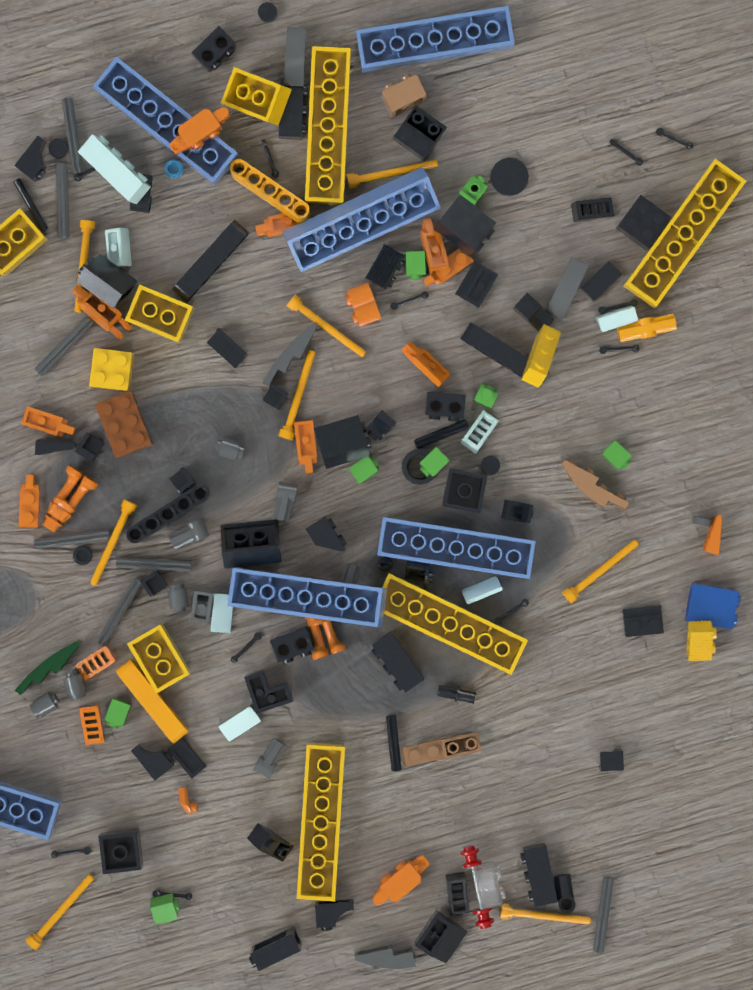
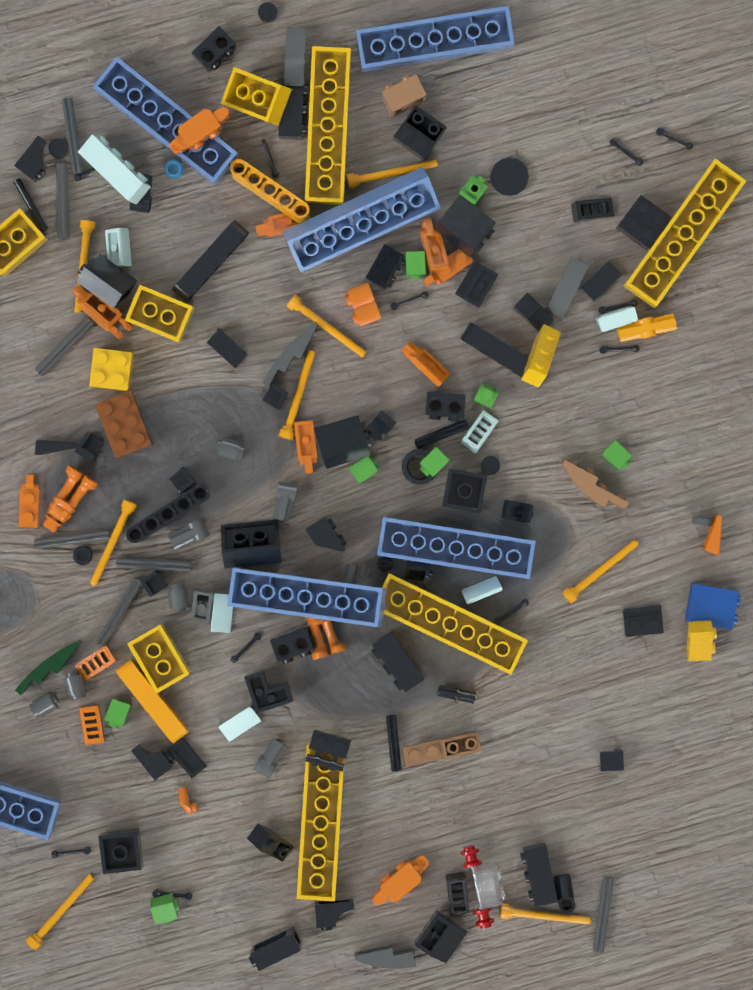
orange hinge [21,406,77,437] -> none
none -> black plate [305,729,351,772]

